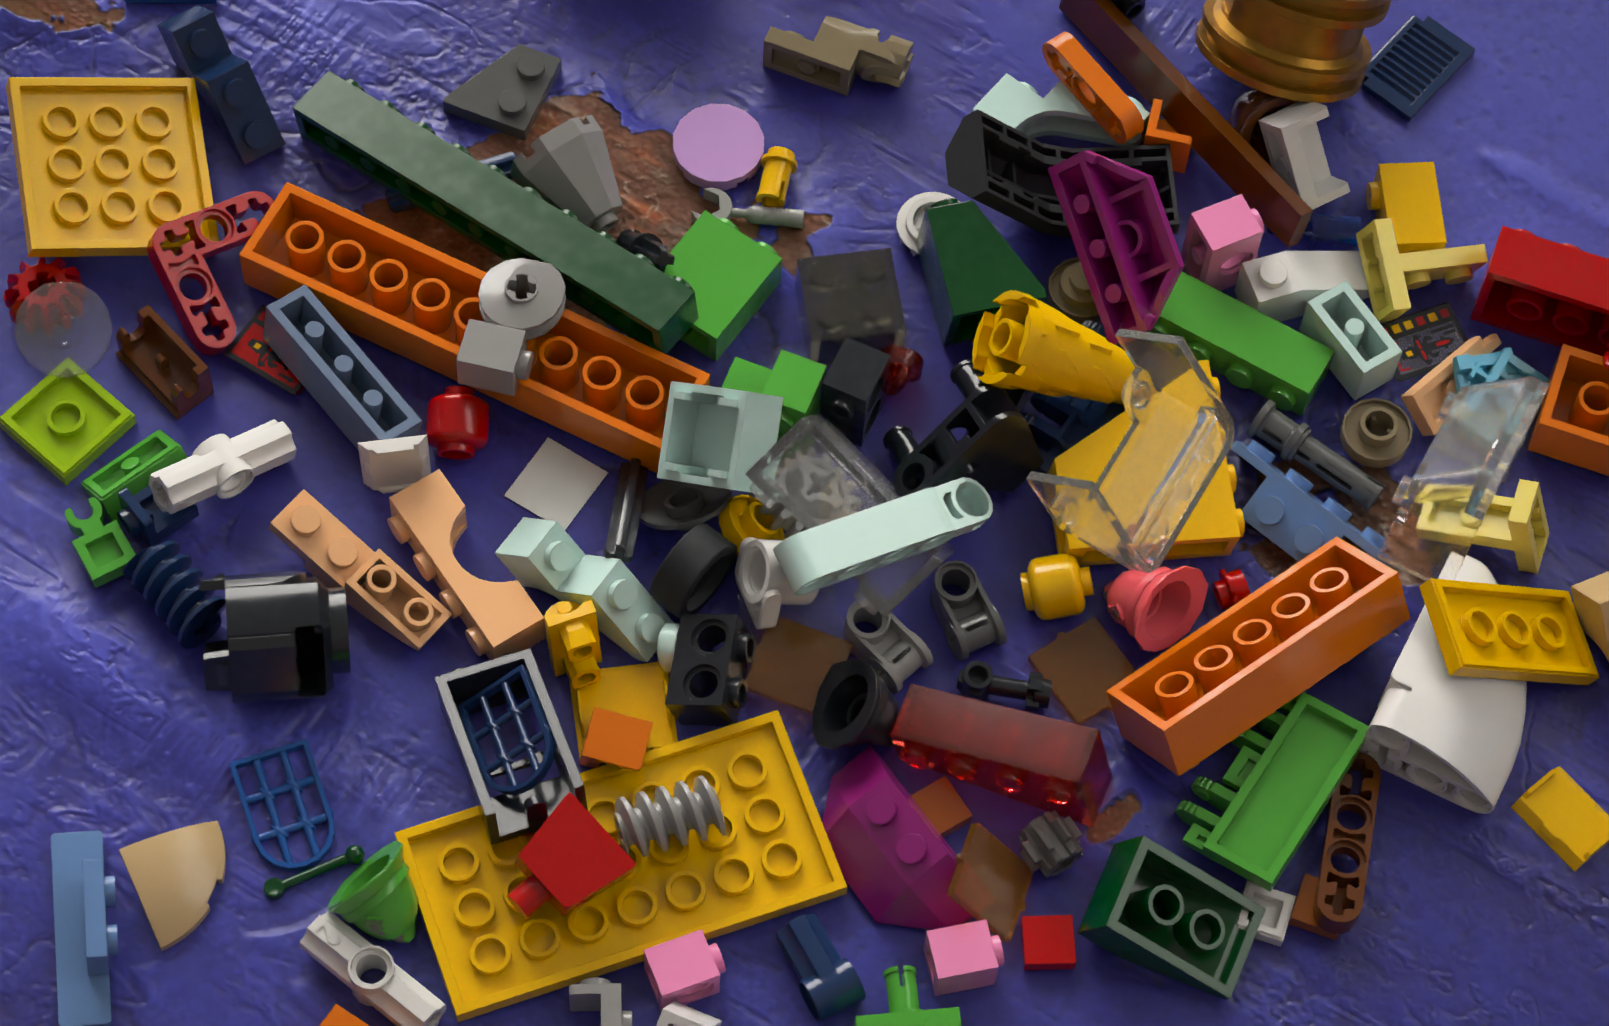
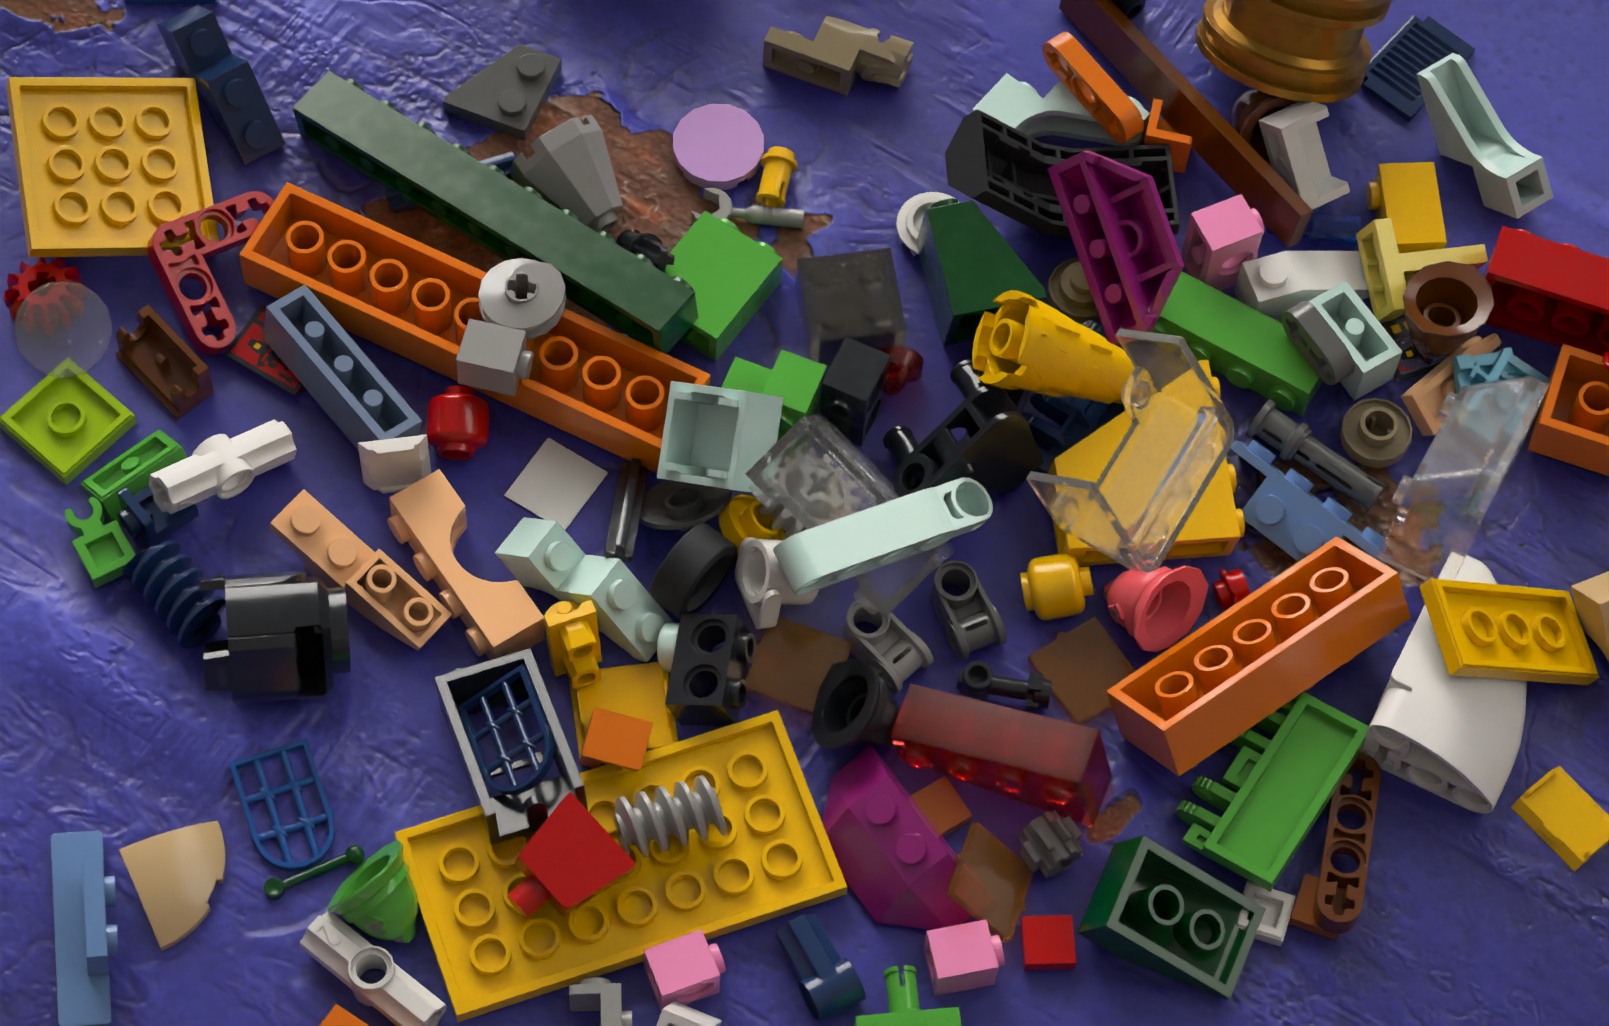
light yellow bracket [1417,479,1550,574] -> none
none -> dark grey beam [1281,301,1355,385]
none -> reddish brown piece [1403,261,1494,357]
none -> light aqua arch [1417,53,1553,219]

